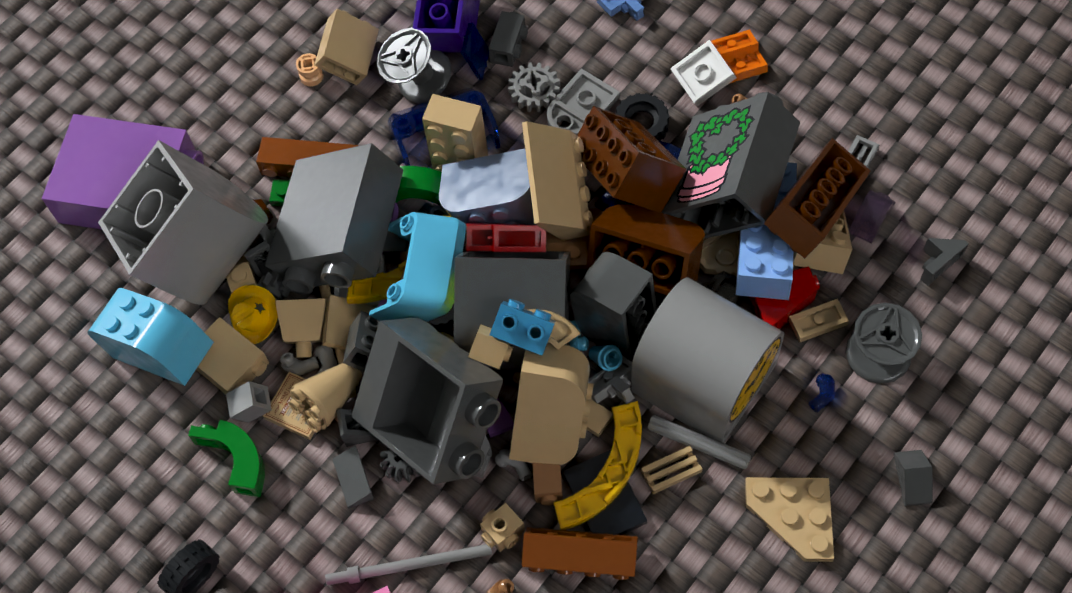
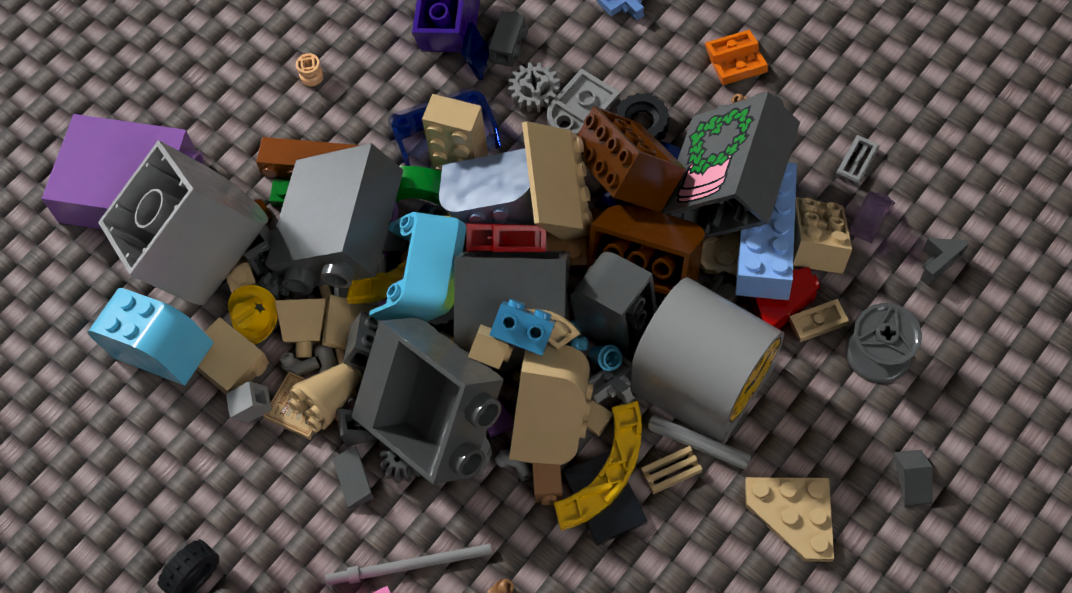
green arch [188,420,265,497] -> none
tan brick [314,9,379,85] -> none
dark grey piece [377,28,452,103] -> none
tan brick [480,503,525,552] -> none
dark orange brick [522,527,638,580] -> none
white plate [670,40,737,106] -> none
reddish brown brick [764,138,871,259] -> none
clear blue arm [808,373,835,413] -> none

